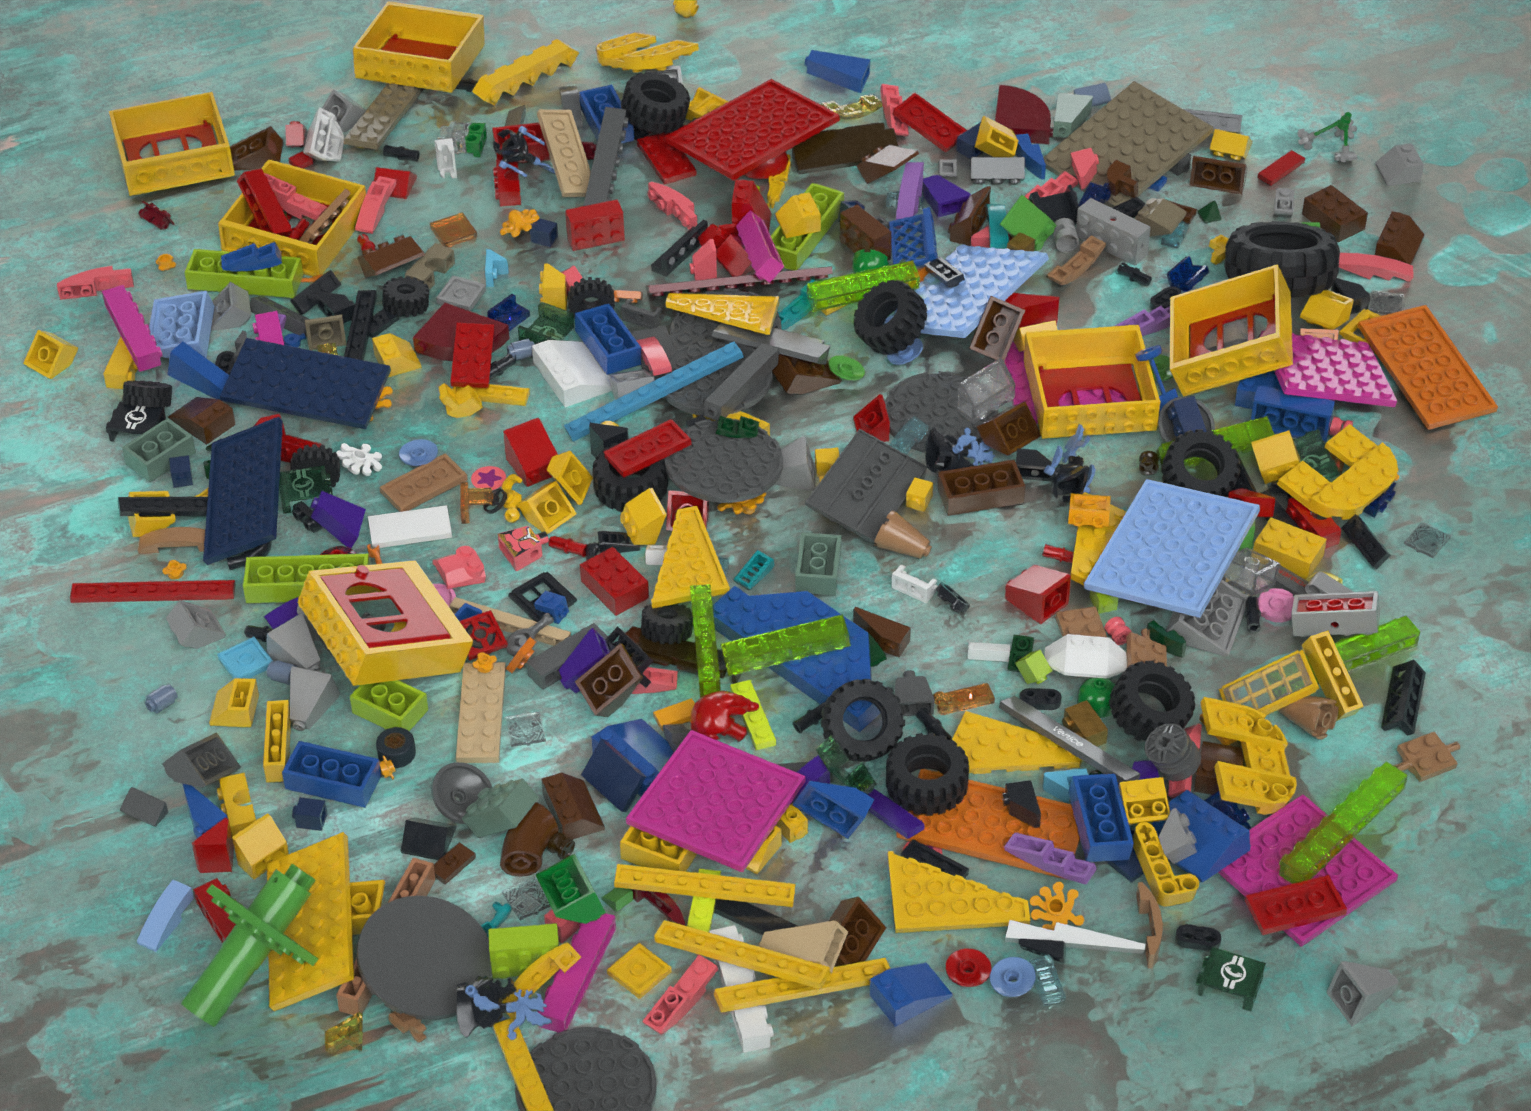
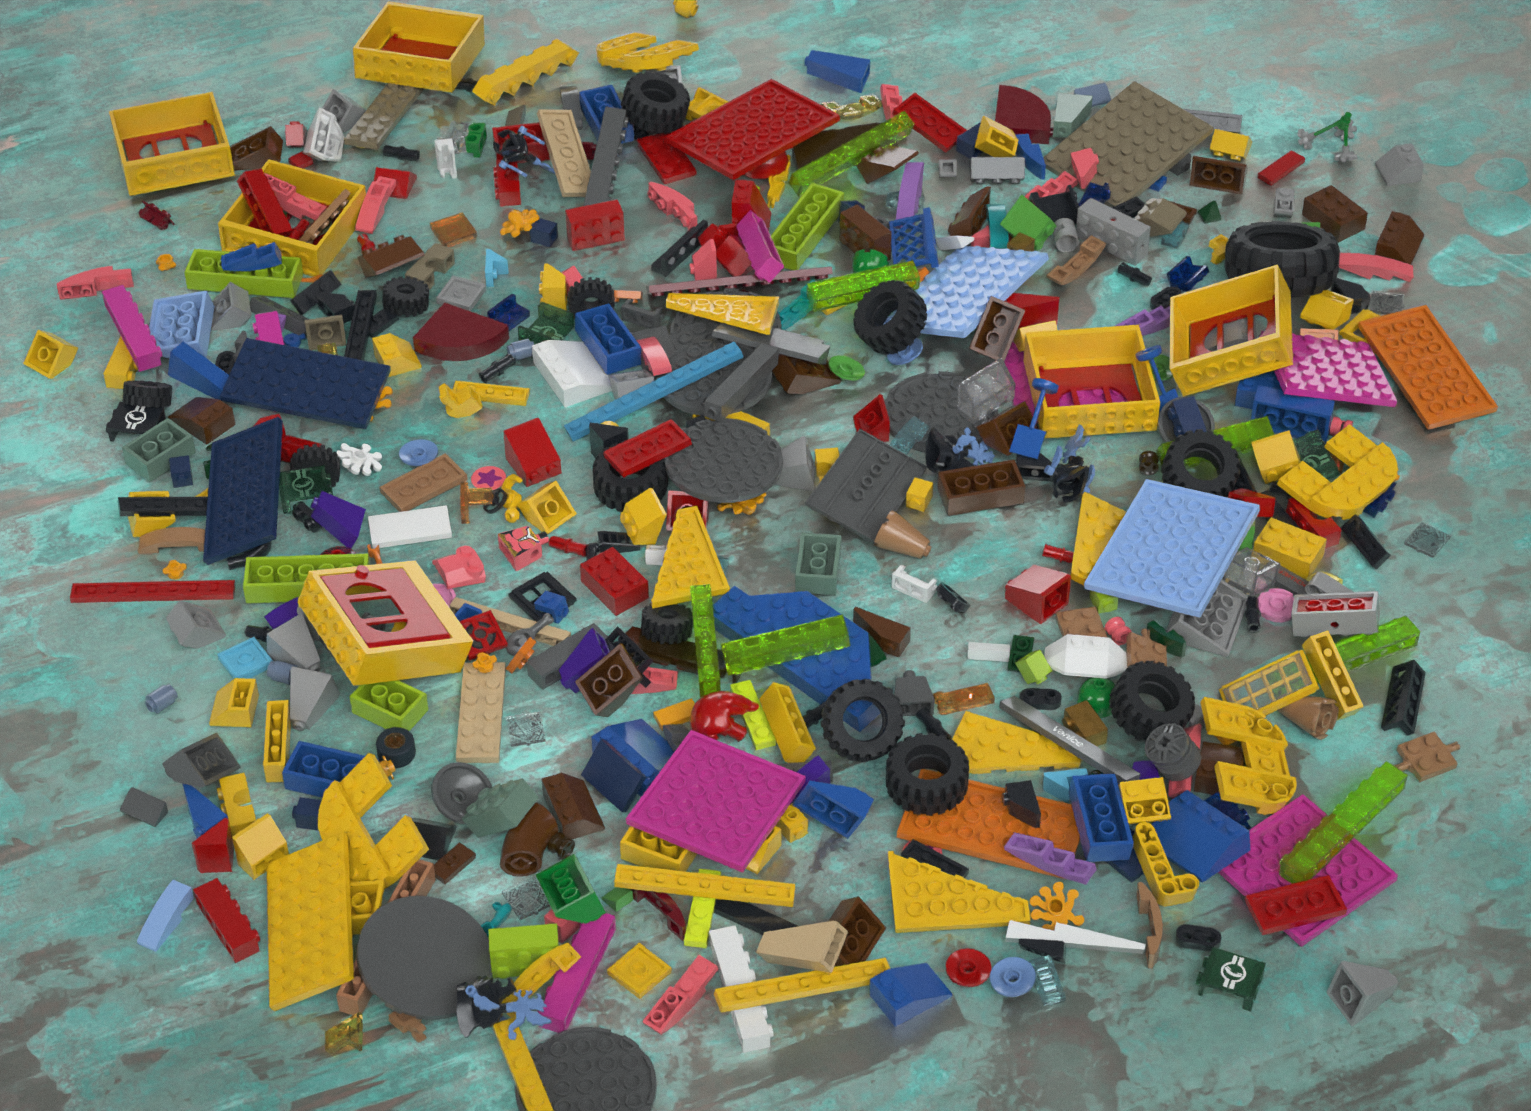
bright green piece [181,864,318,1027] -> none
red plate [450,323,494,388] -> none
yellow slope [547,450,593,505] -> none
yellow plate [654,920,830,990] -> none
dark green slope [716,416,759,438] -> none
teal slope [733,550,775,590] -> none
yellow slope [775,192,821,238] -> none
clear green panel [816,735,877,794] -> none
dark purple tile [862,786,925,839] -> none
dark purple slope [922,175,971,218] -> none
black plate [924,257,965,288] -> none
light orange plate [1068,493,1111,528] -> none
reddish brown brick [1107,160,1139,198] -> none
light grey slope [1159,808,1197,864] -> none
none -> yellow plate [318,753,429,889]
none -> yellow brick [759,682,816,763]
none -> clear neon green brick [788,111,915,197]
none -> white slope [936,236,974,250]
none -> blue piece [1009,378,1059,460]
none -> light grey slope [1188,704,1205,730]

